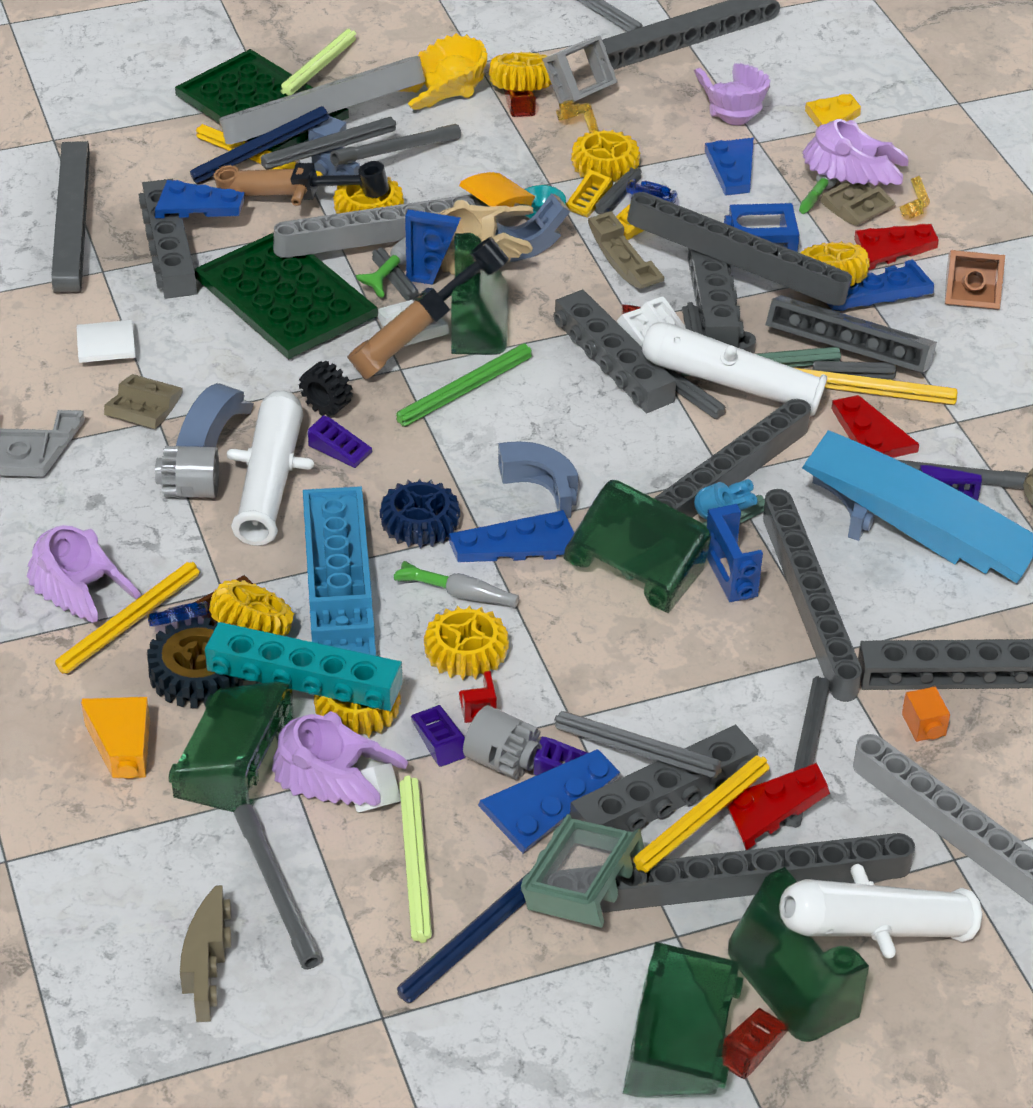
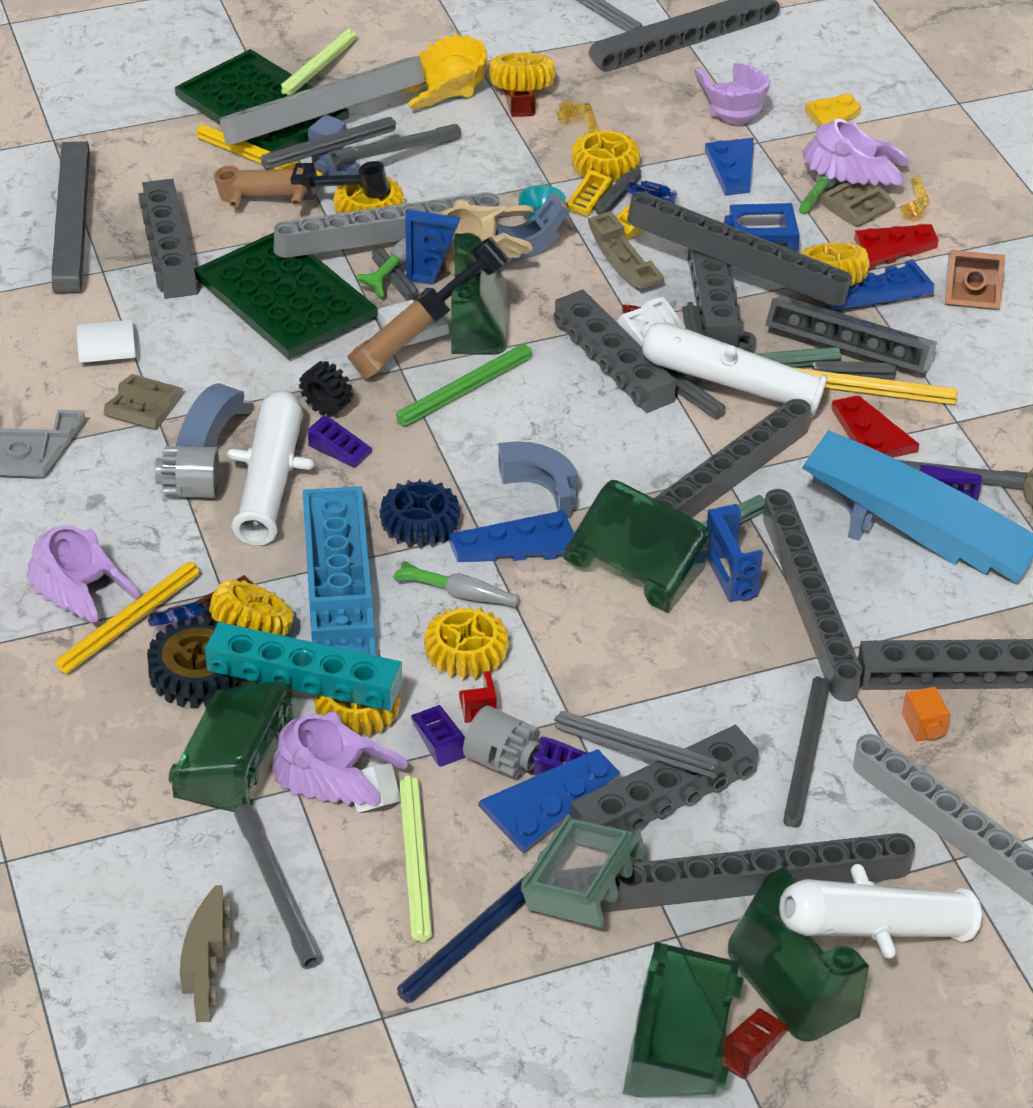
light orange slope [81,697,150,779] -> none
blue wing [155,180,245,218] -> none
dark blue axle [190,106,329,184] -> none
light orange slope [459,172,535,207] -> none
light grey window [543,35,617,106] -> none
yellow axle [633,755,769,873] -> none
dark azure piece [694,479,758,520] -> none
red wing [726,763,830,850] -> none

